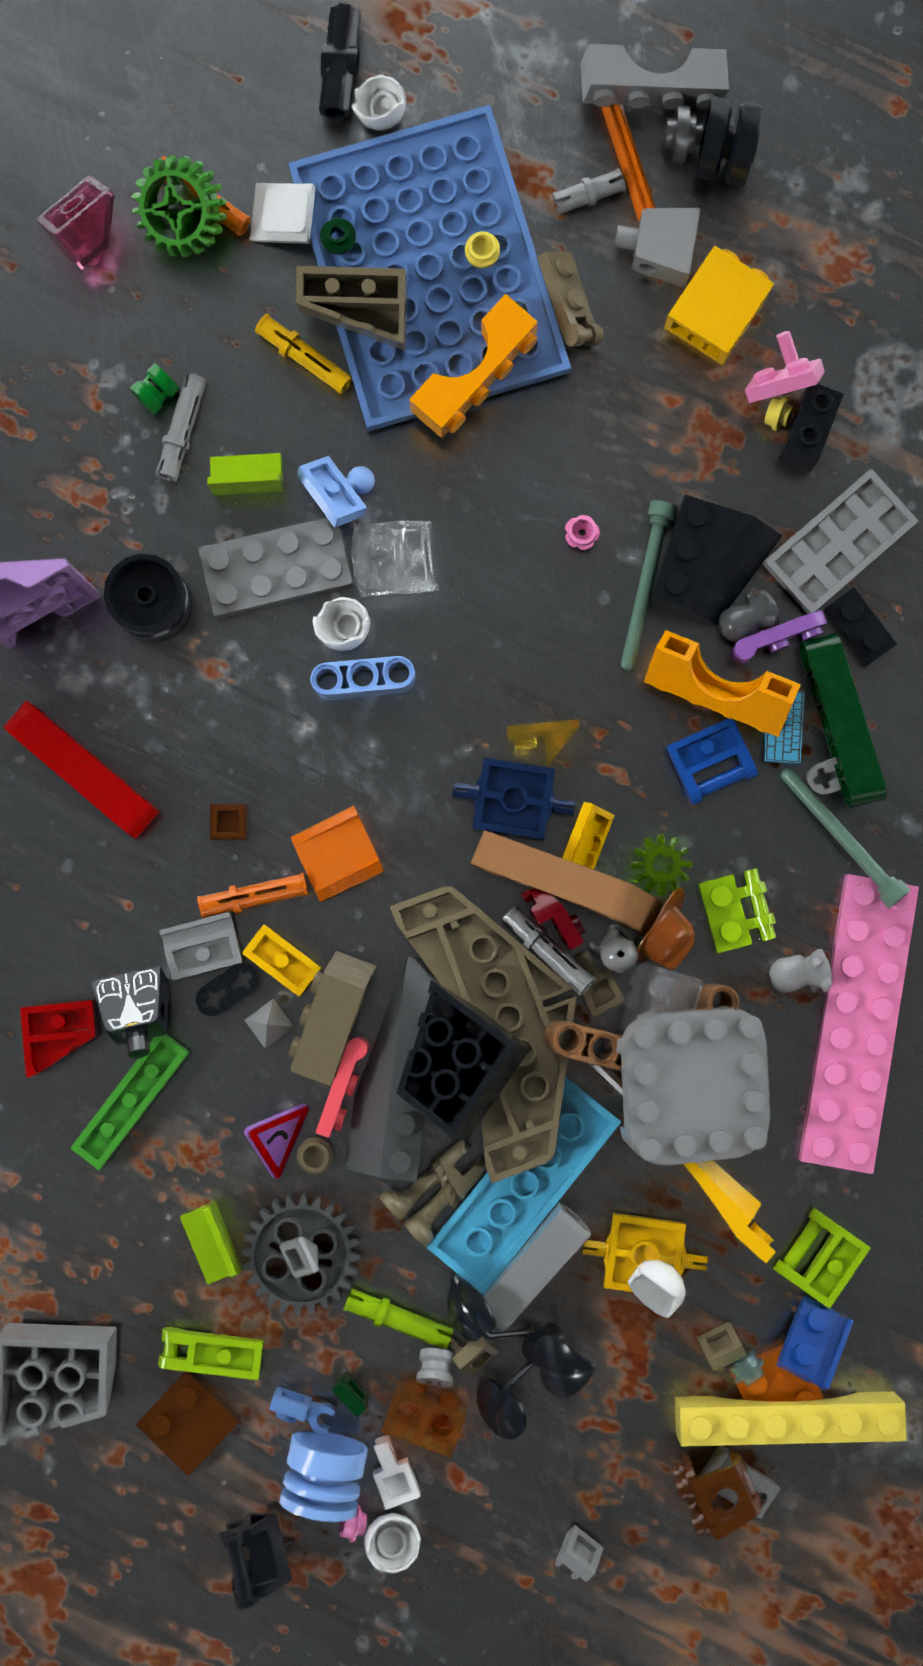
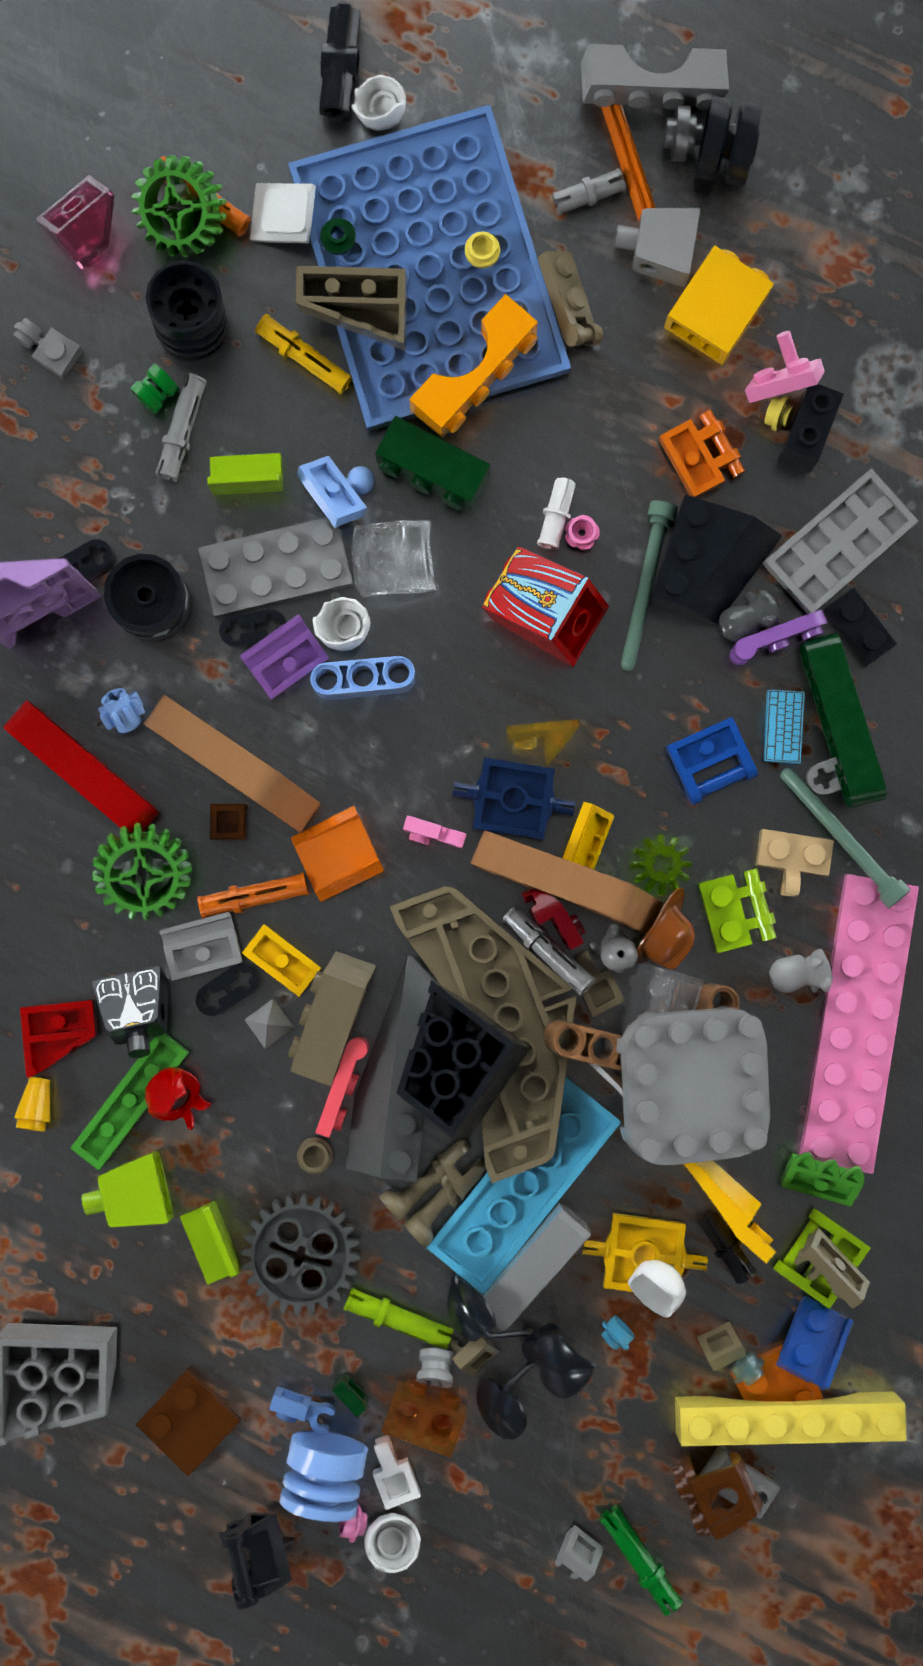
lime plate [158,1327,264,1380] -> none
piece [244,1103,309,1180] -> none
light grey slope [279,1236,318,1278] -> none
light orange arch [644,630,801,737] -> none
none -> light grey plate [13,318,83,379]
none -> yellow cone [14,1077,51,1132]
none -> black beam [58,539,116,582]
none -> lime torso [82,1150,174,1227]
none -> bright green gear [92,823,192,921]
none -> light blue gear [98,688,145,733]
none -> medium nougat beam [143,695,321,833]
none -> black wheel [145,260,228,358]
none -> red piece [145,1067,211,1130]
none -> black beam [219,609,287,649]
none -> medium lavender plate [239,614,329,699]
none -> dark green brick [375,416,490,511]
none -> bright pink plate [403,815,466,849]
none -> red slope [482,546,609,667]
none -> white axle [537,477,575,550]
none -> green pin [599,1505,683,1616]
none -> medium azure plate [601,1315,635,1350]
none -> orange plate [658,410,746,498]
none -> black axle [700,1212,757,1284]
none -> tan plate [755,829,834,897]
none -> bright green plate [780,1152,865,1207]
none -> dark tan plate [794,1228,870,1309]

